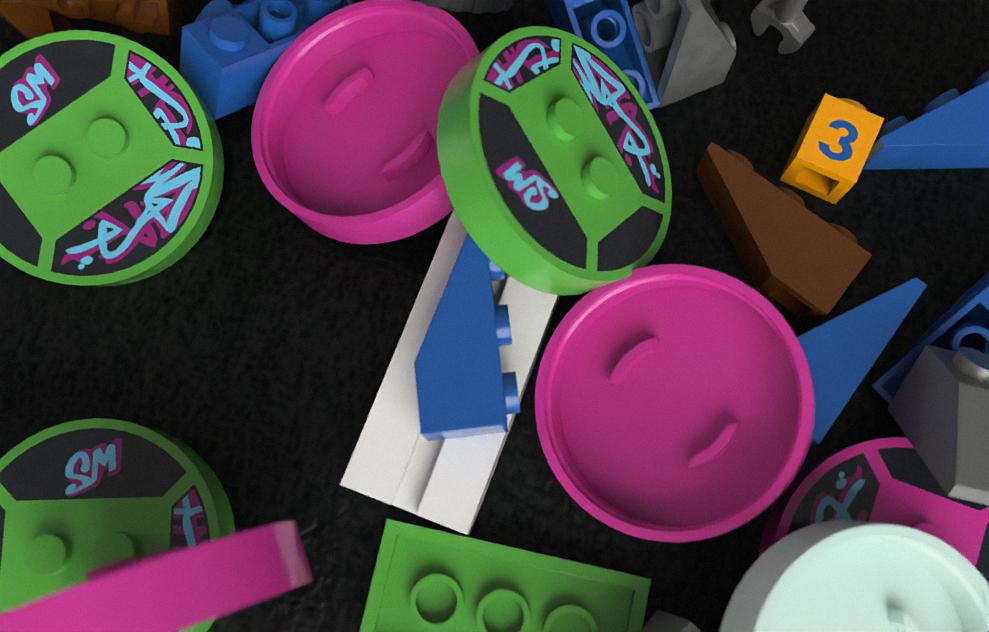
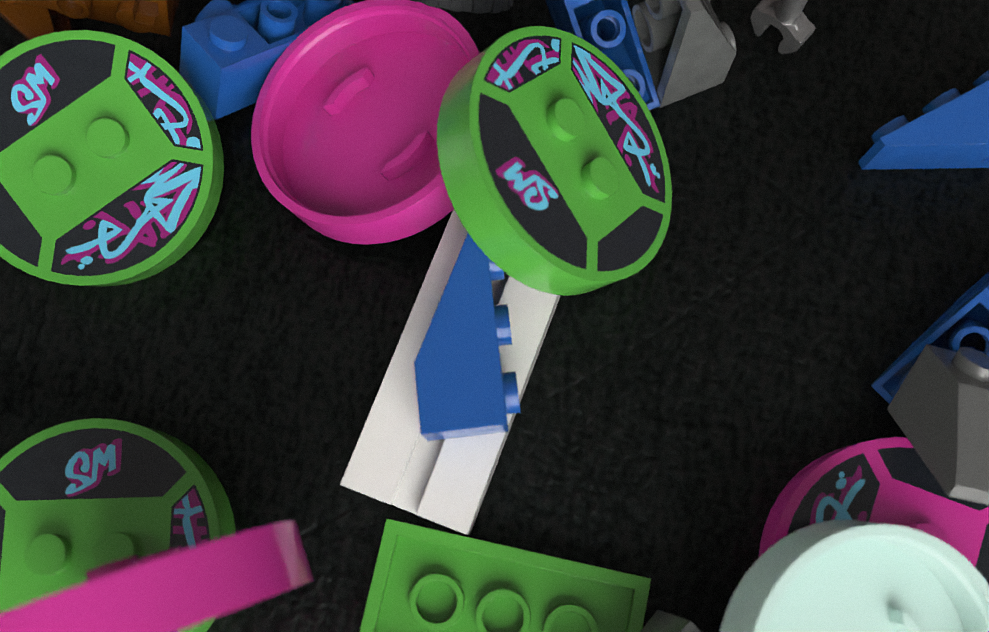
dark pink brick [535,264,816,542] -> none
reddish brown slope [695,142,872,328] -> none
light orange brick [779,93,884,204] -> none
blue slope [796,277,927,446] -> none

